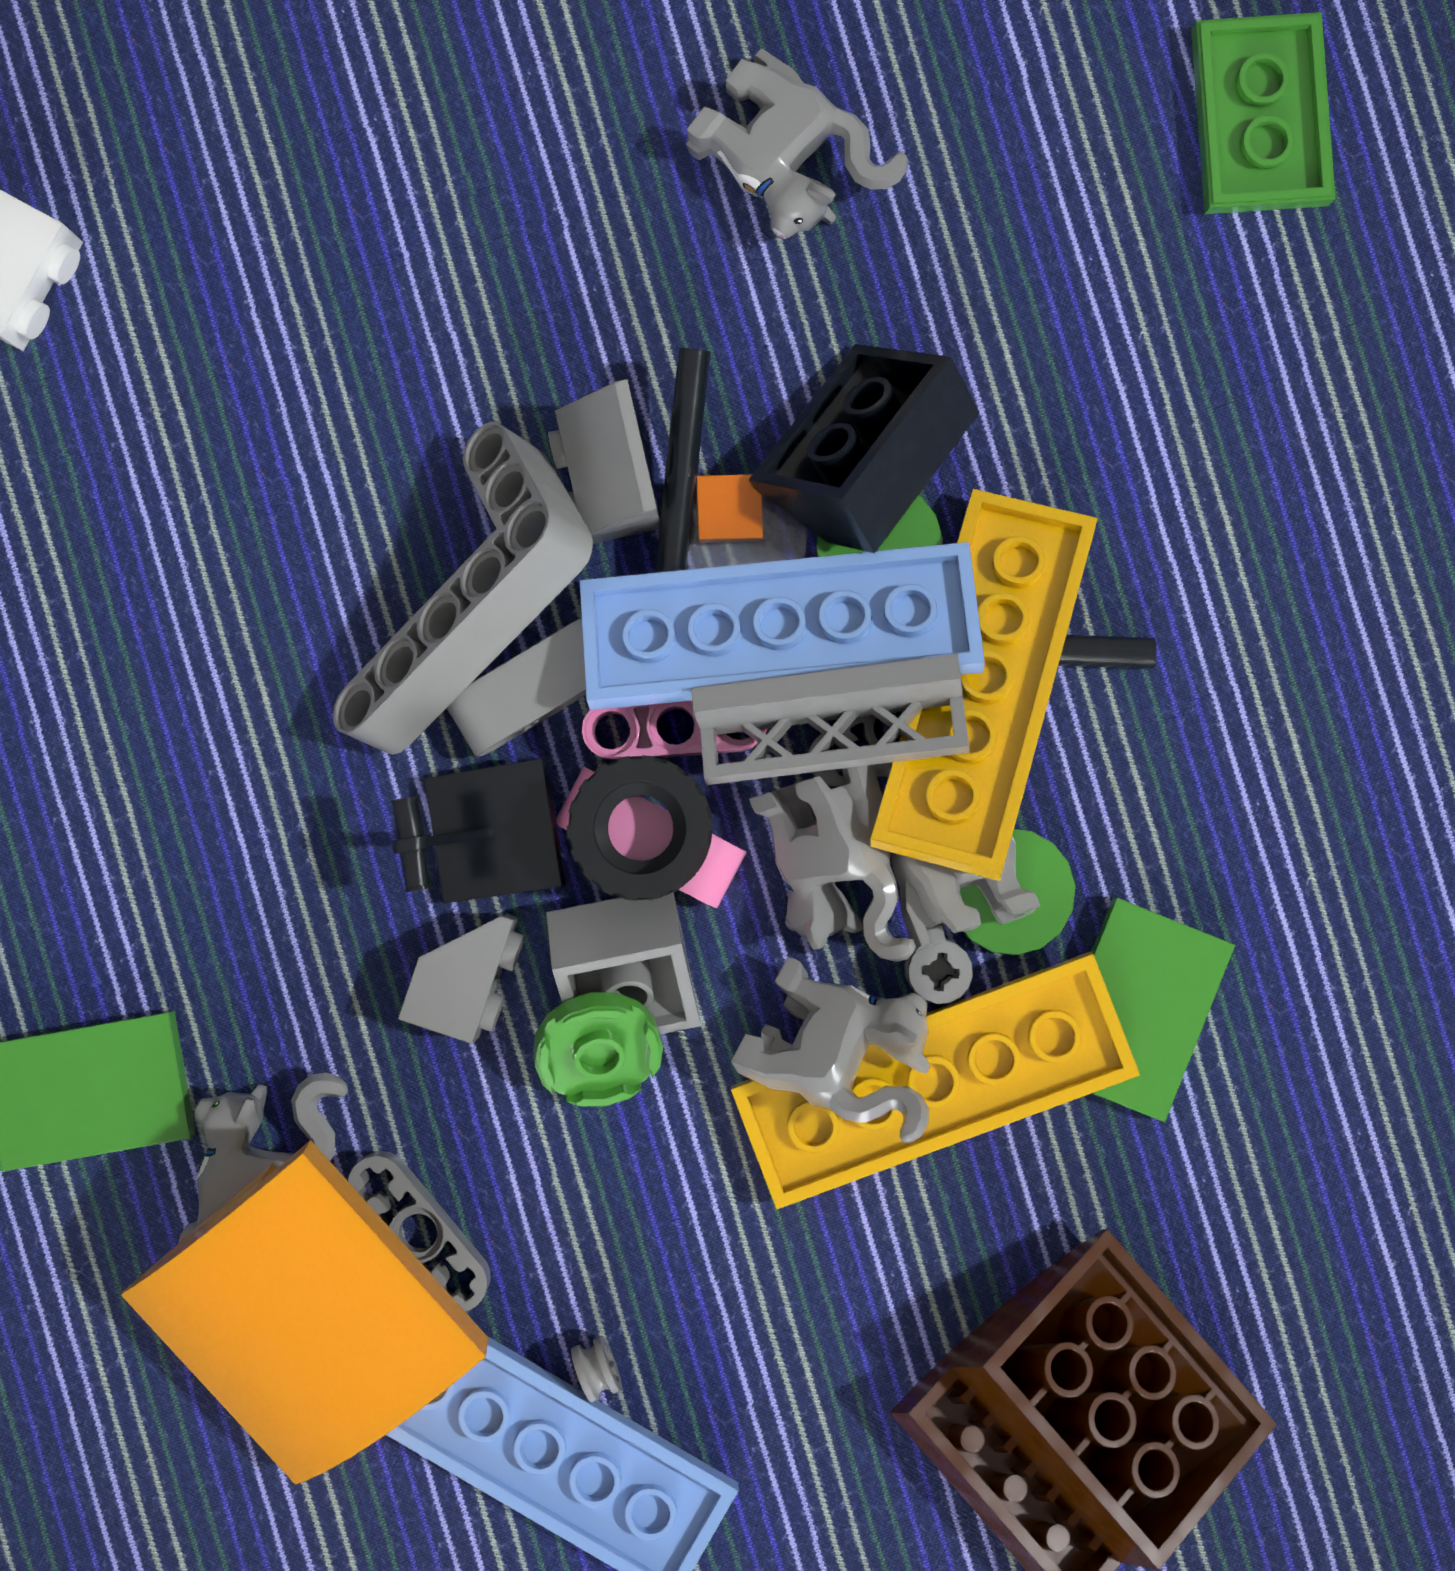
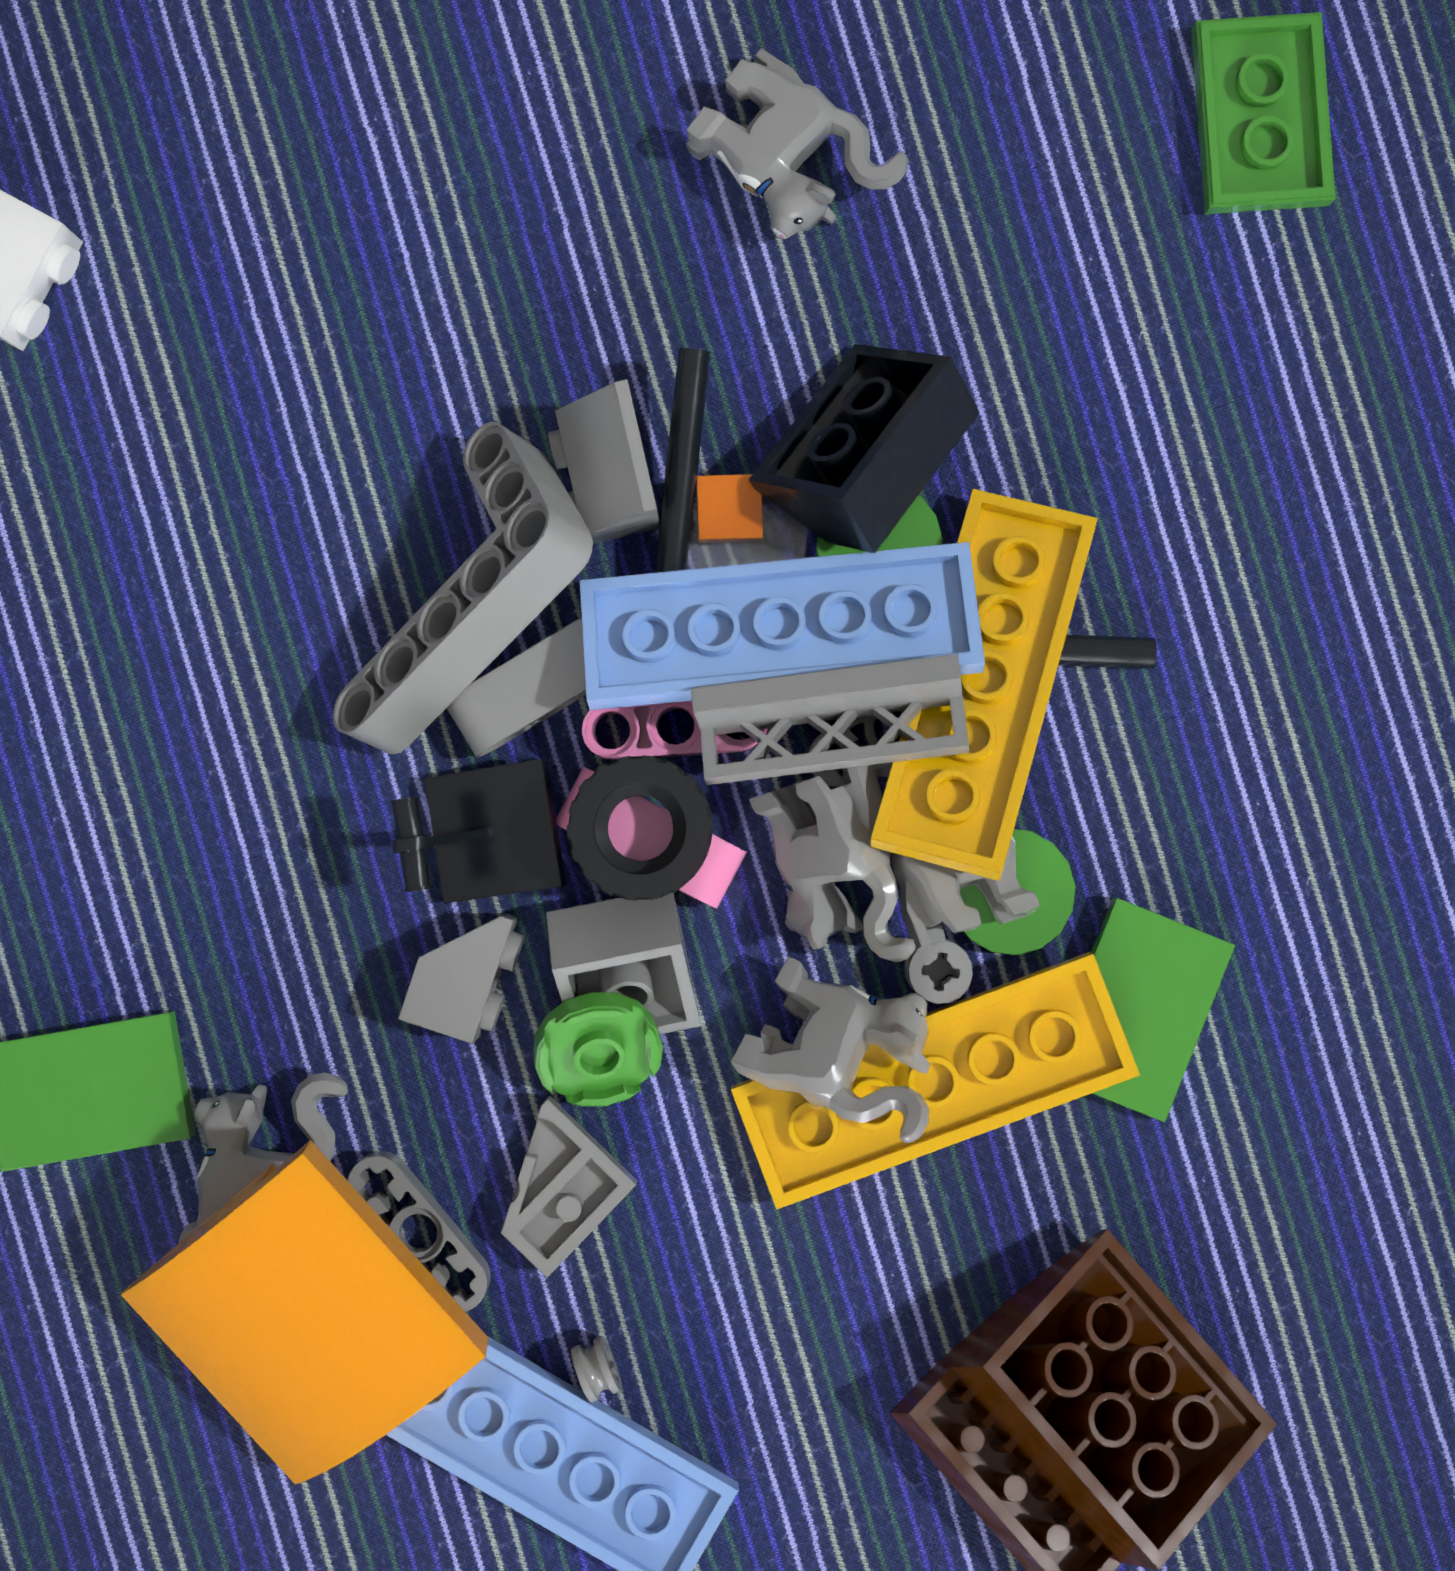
none -> light grey wing [501,1096,638,1278]

